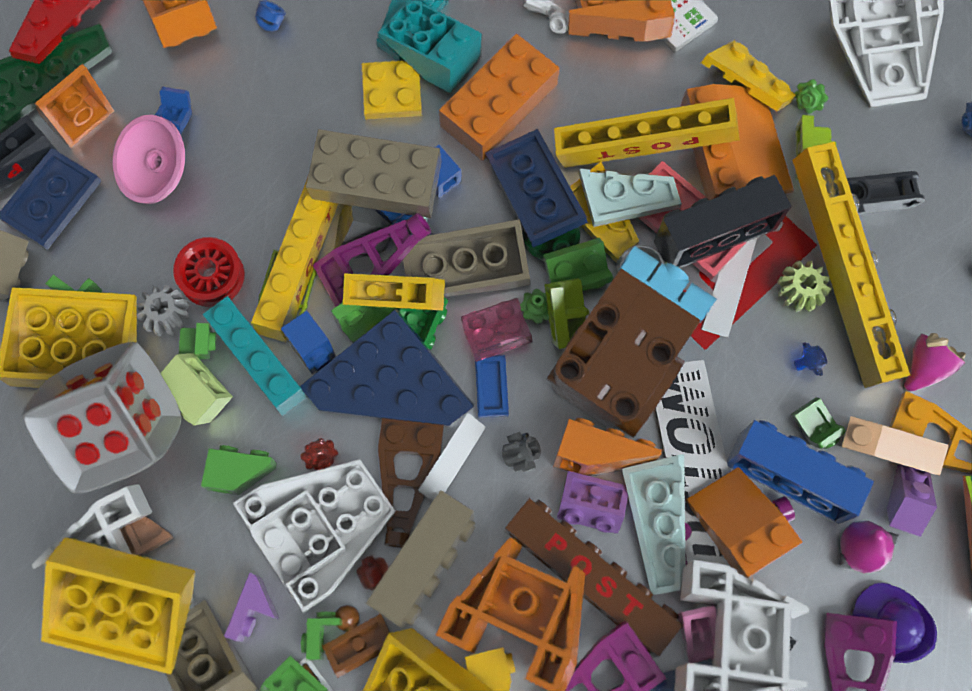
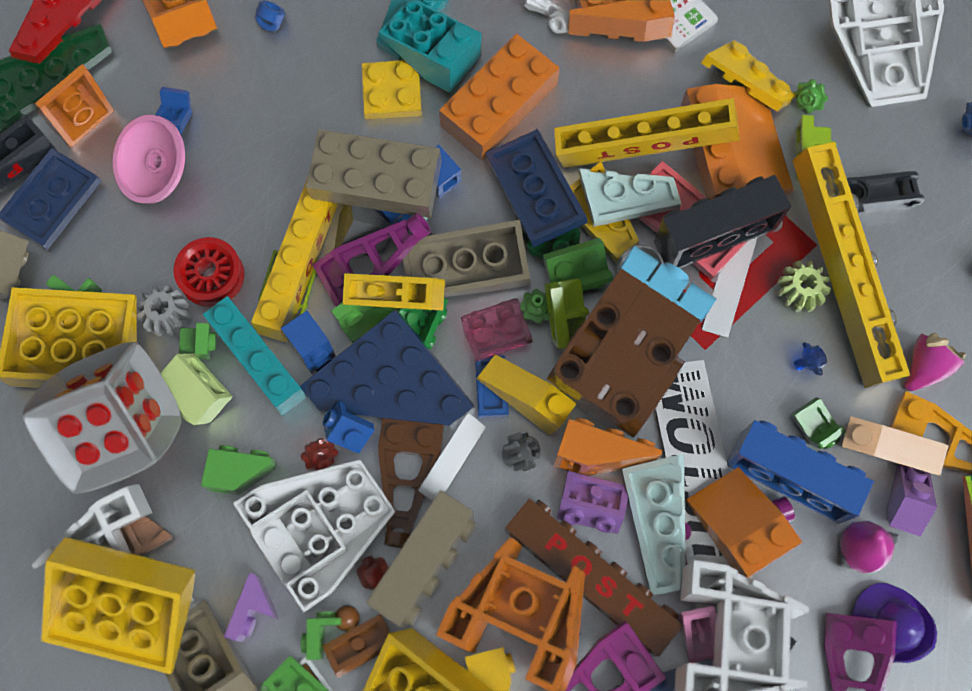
none -> blue bracket [322,401,375,454]
none -> yellow slope [476,354,577,436]

